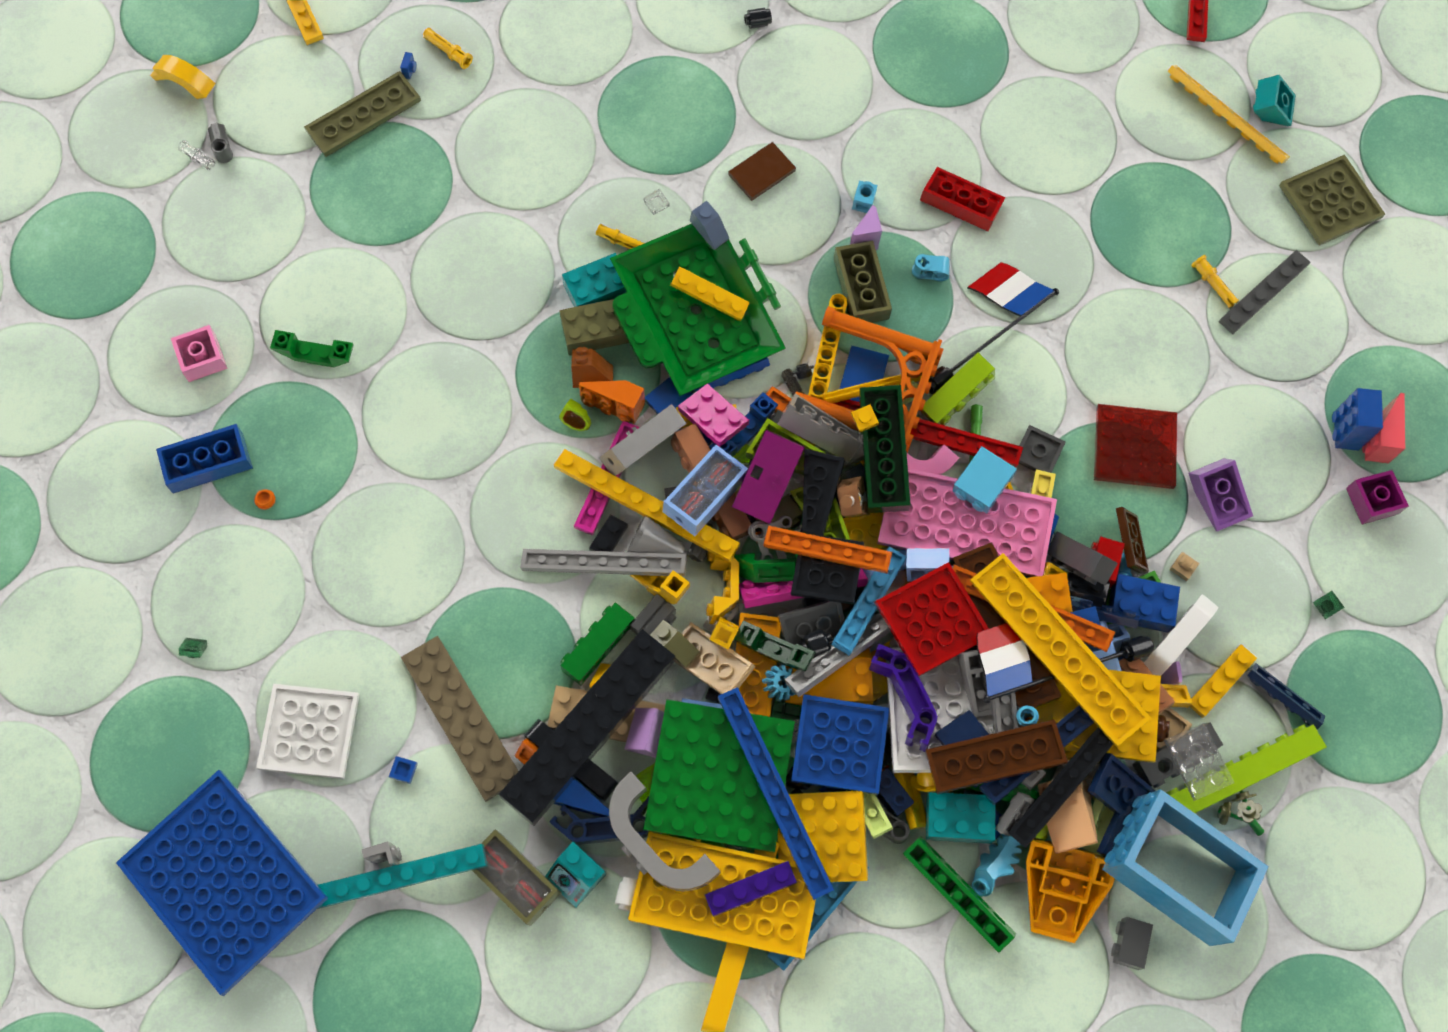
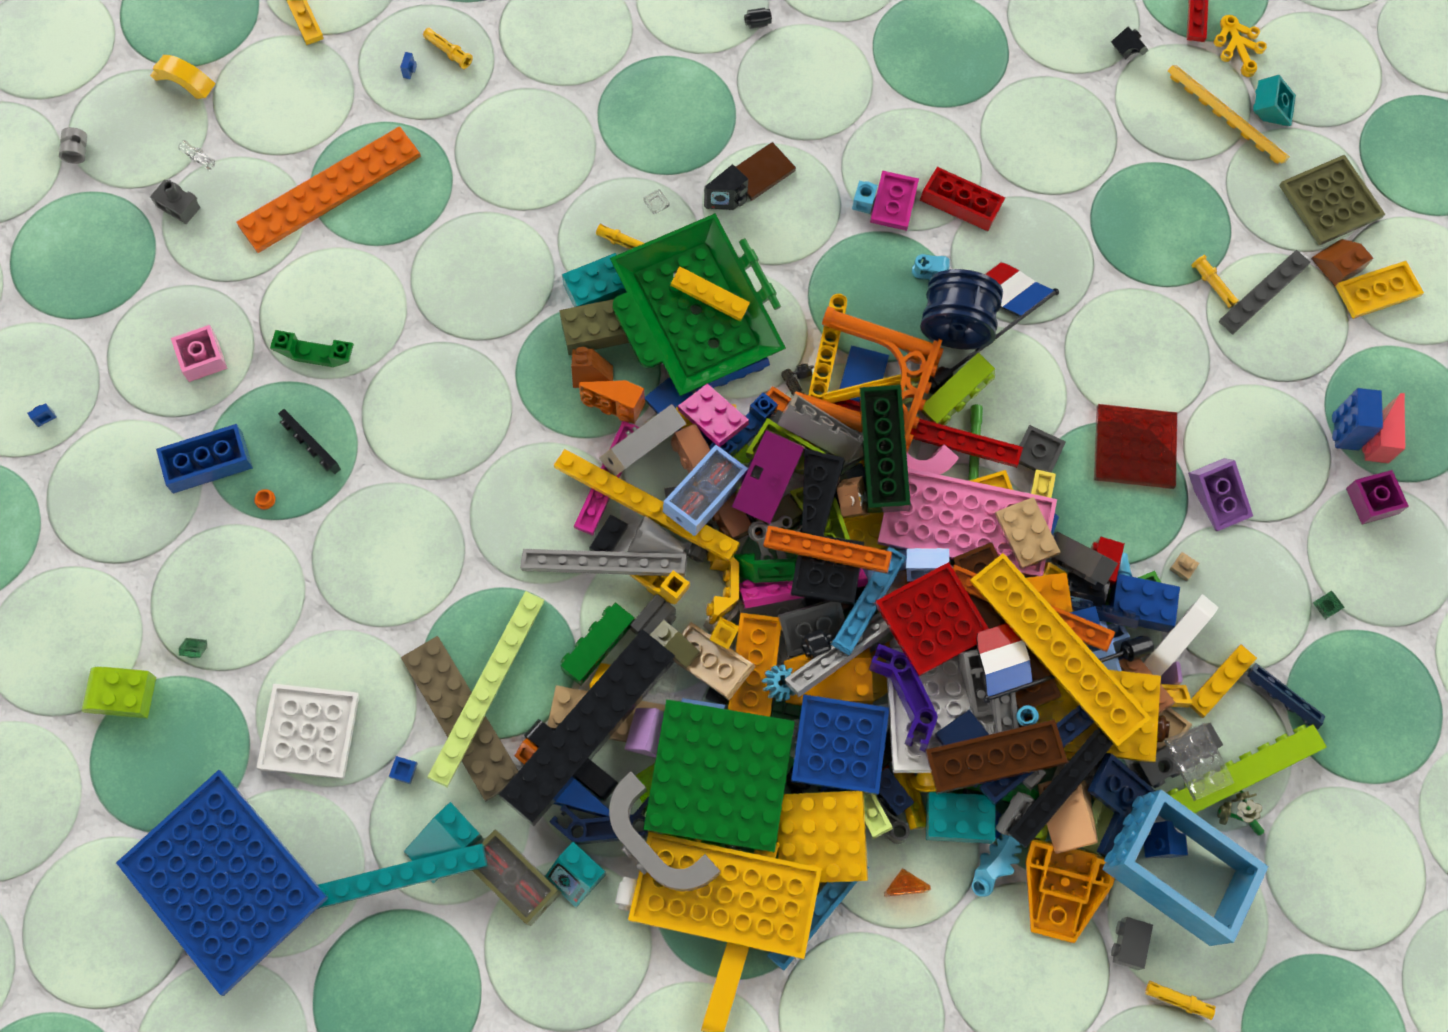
dark grey piece [208,123,233,163] -> none
olive plate [304,71,421,157] -> none
light grey bracket [361,841,402,866] -> none
lime rock [559,399,591,431] -> none
sand blue slope [689,201,729,250] -> none
dark purple plate [705,861,797,917] -> none
blue plate [718,687,834,900] -> none
dark green slope [734,621,815,672] -> none
olive brick [833,241,892,323] -> none
lavender slope [850,205,882,250] -> none
yellow plate [851,404,879,433] -> none
green brick [903,836,1016,953] -> none
medium azure brick [952,447,1017,514] -> none
reddish brown tile [1116,507,1149,575] -> none
none -> blue plate [27,403,57,427]
none -> light grey wheel [59,127,87,164]
none -> lime brick [81,667,156,718]
none -> dark grey brick [150,180,201,225]
none -> orange plate [236,126,421,253]
none -> black plate [278,409,341,474]
none -> teal slope [404,802,483,884]
none -> yellowish green plate [428,591,544,788]
none -> black slope [704,164,748,210]
none -> dark pink plate [870,170,919,231]
none -> clear orange slope [884,868,931,897]
none -> dark blue wheel [920,269,1003,350]
none -> tan plate [995,497,1060,569]
none -> black brick [1111,27,1149,60]
none -> blue brick [1144,821,1188,858]
none -> yellow pin [1145,981,1216,1020]
none -> yellow plant [1214,15,1267,77]
none -> dark orange slope [1311,239,1374,286]
none -> yellow plate [1335,261,1424,319]

